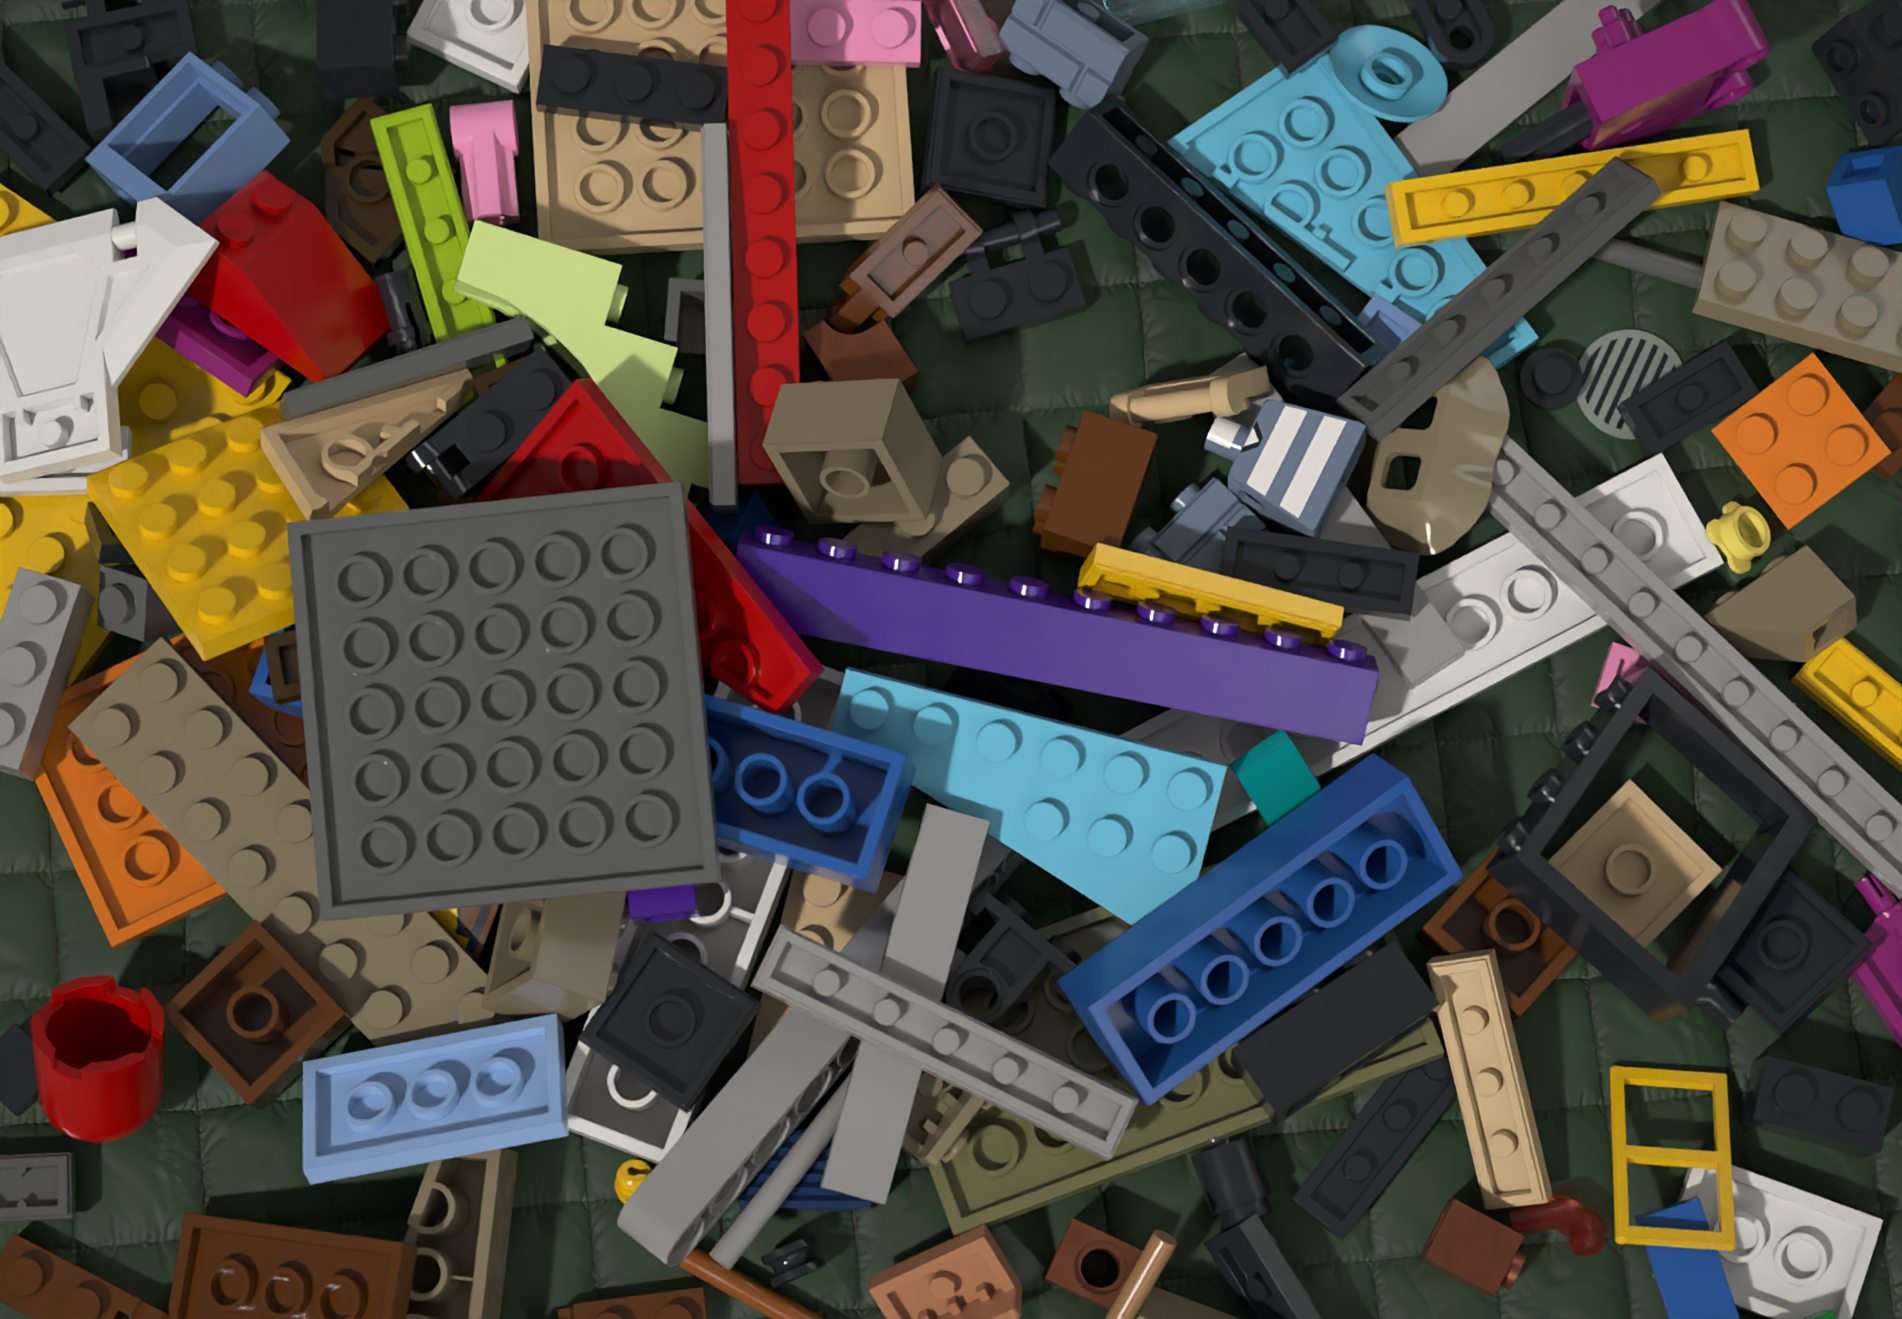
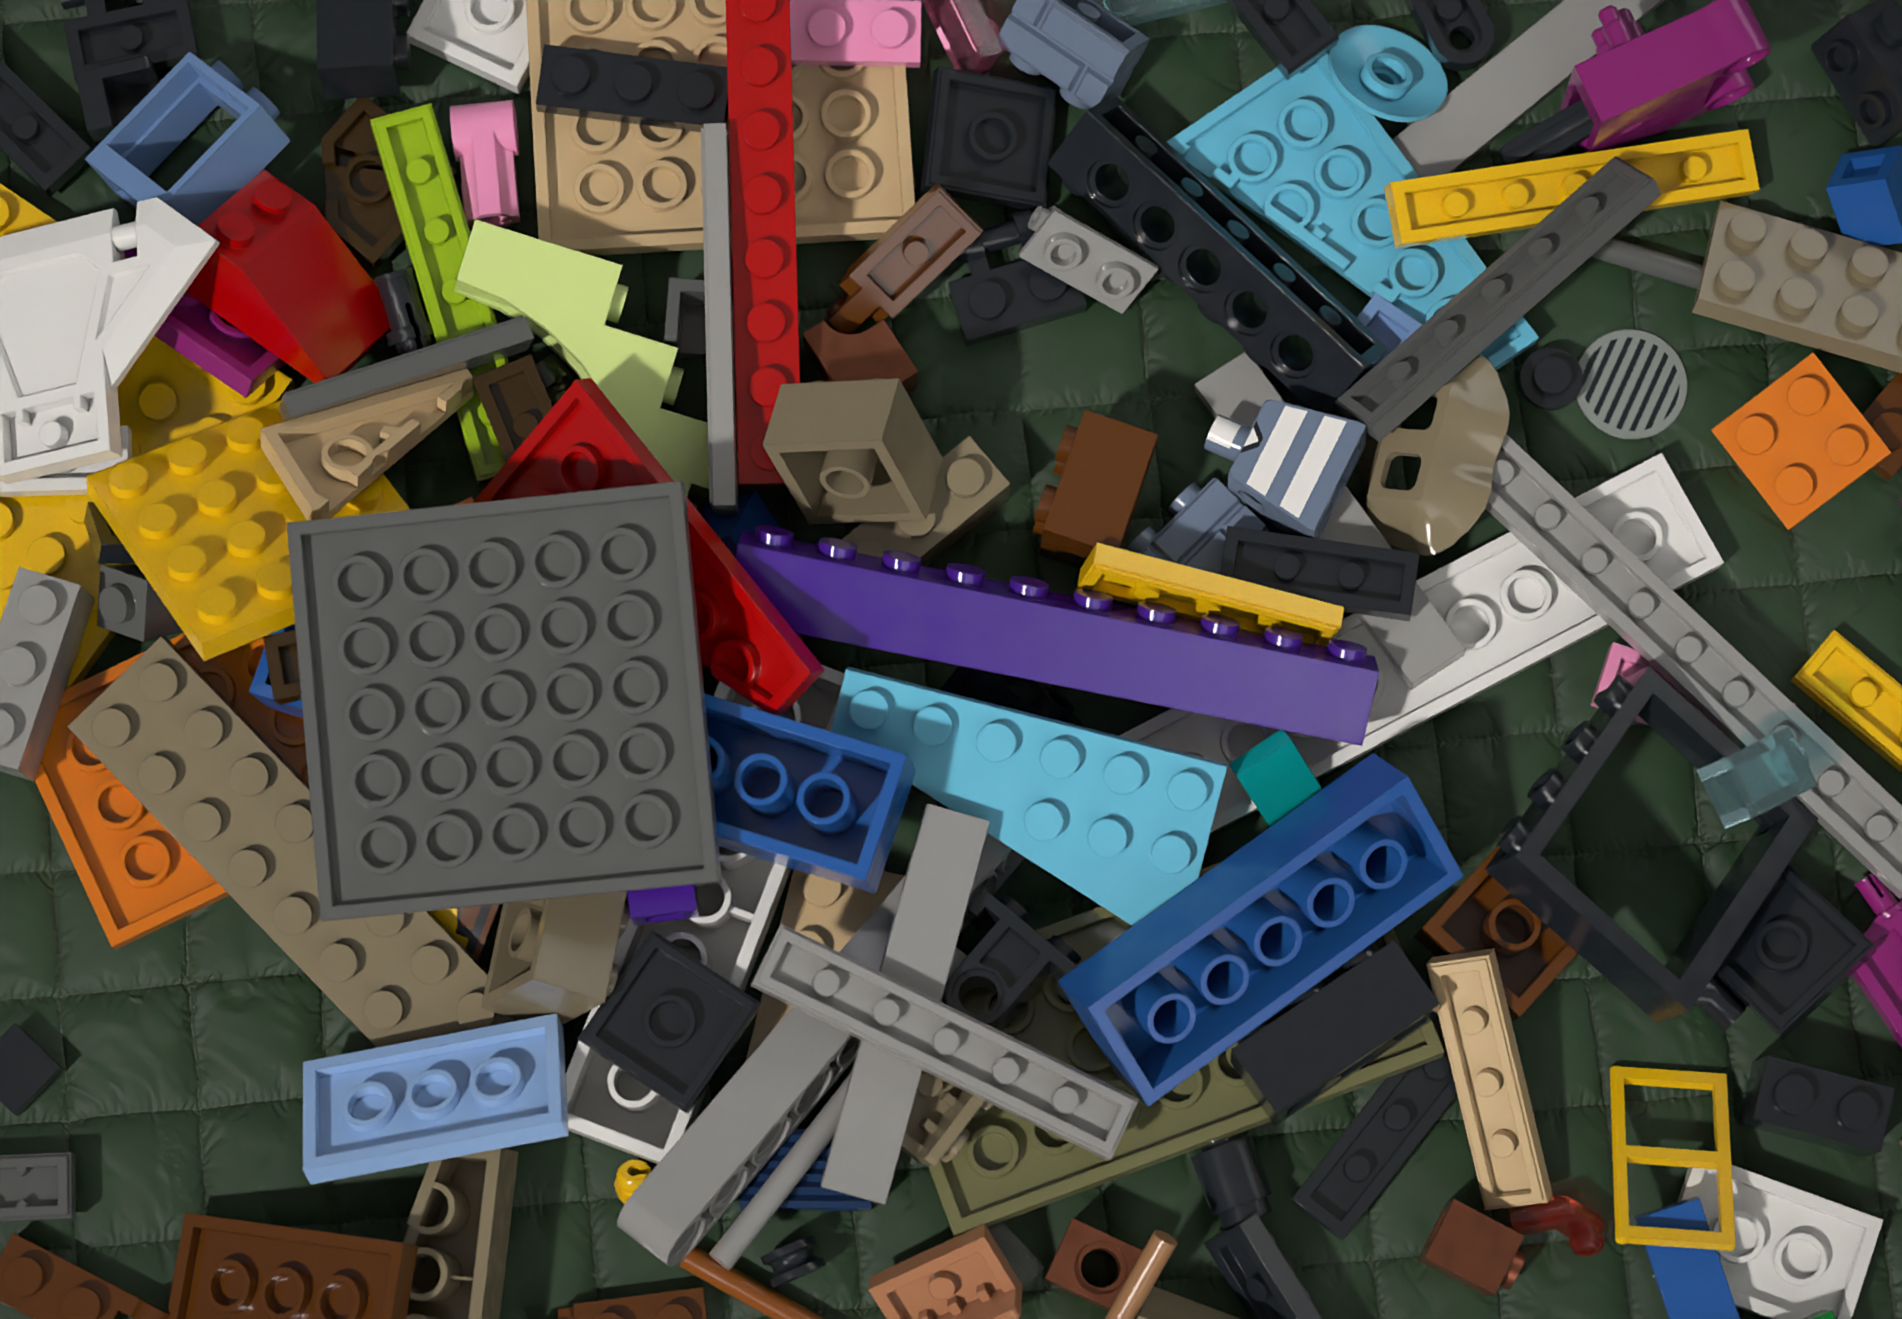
red cylinder [31,975,165,1143] -> none
reddish brown brick [163,920,353,1110] -> none
black plate [404,346,573,506] -> none
tan plate [1109,366,1271,428] -> none
tan plate [1547,779,1722,948] -> none
black plate [1616,340,1760,459] -> none
dark tan slope [1704,545,1857,663] -> none
light yellow plate [1706,502,1771,574] -> none
none -> light grey hinge [1018,206,1158,314]
none -> clear light blue brick [1696,726,1818,829]

